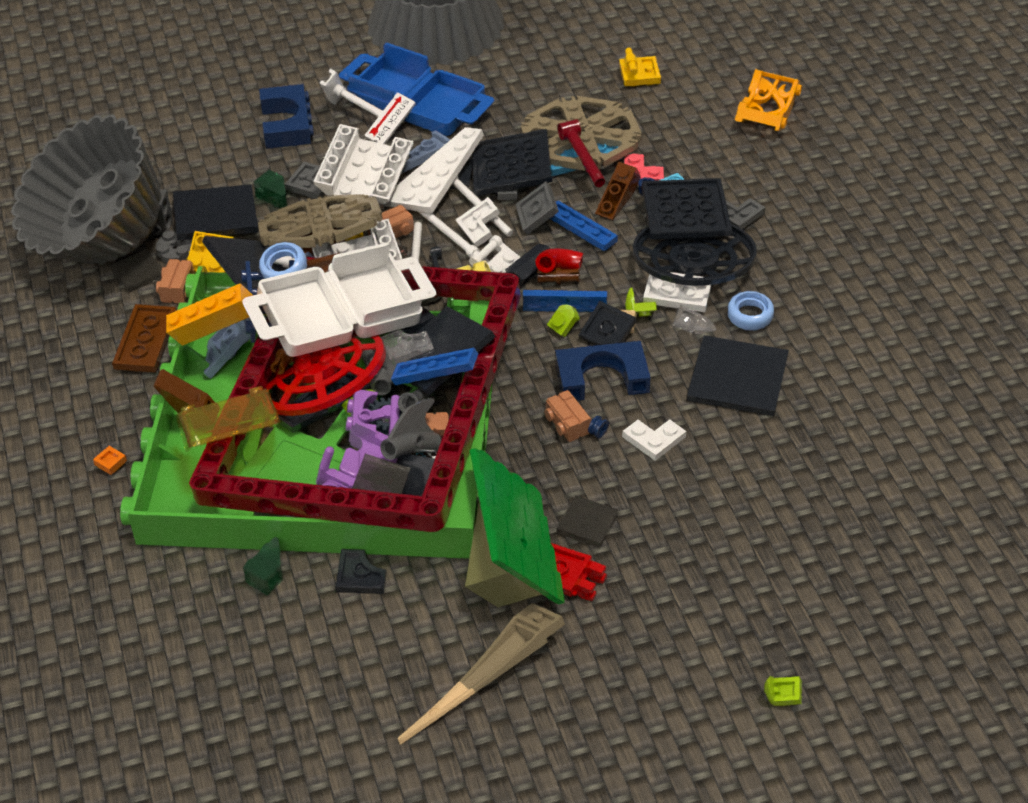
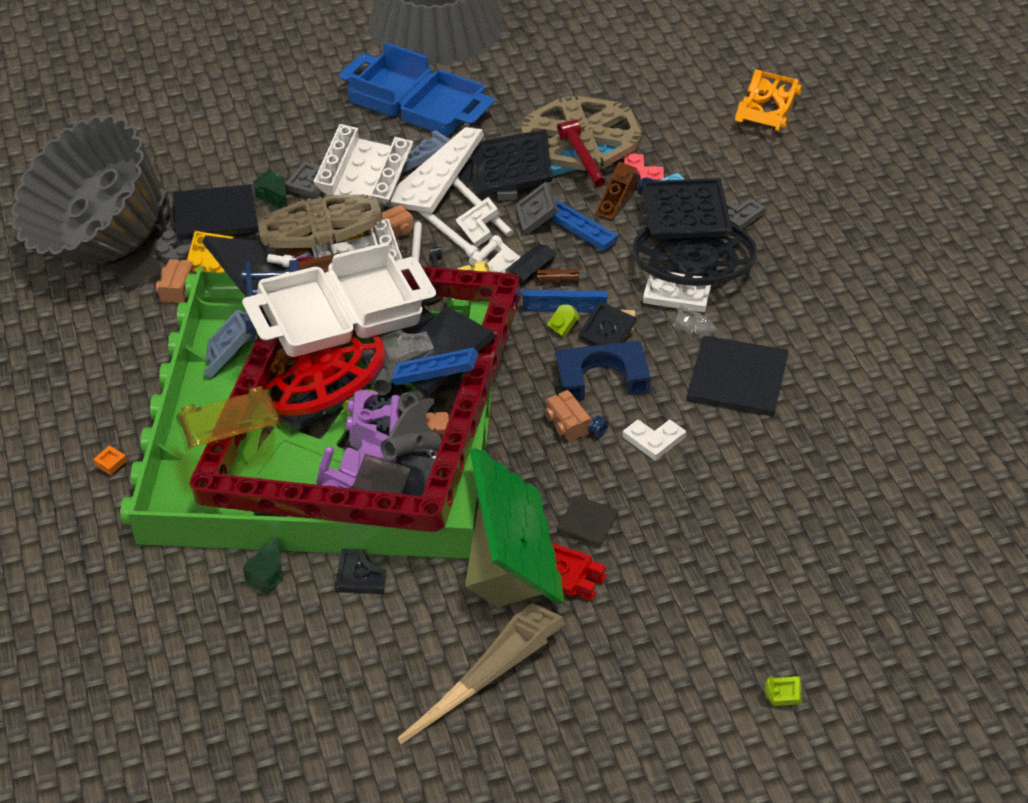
reddish brown plate [112,304,177,373] -> none
reddish brown slope [153,369,221,430] -> none
light orange brick [166,283,253,346] -> none
dark blue arch [259,84,314,149] -> none
light blue wheel [259,242,307,279] -> none
white piece [320,69,416,144] -> none
red cylinder [535,248,584,273] -> none
yellow plate [619,48,661,86] -> none
lime plate [625,287,656,317] -> none
light blue wheel [728,291,774,331] -> none

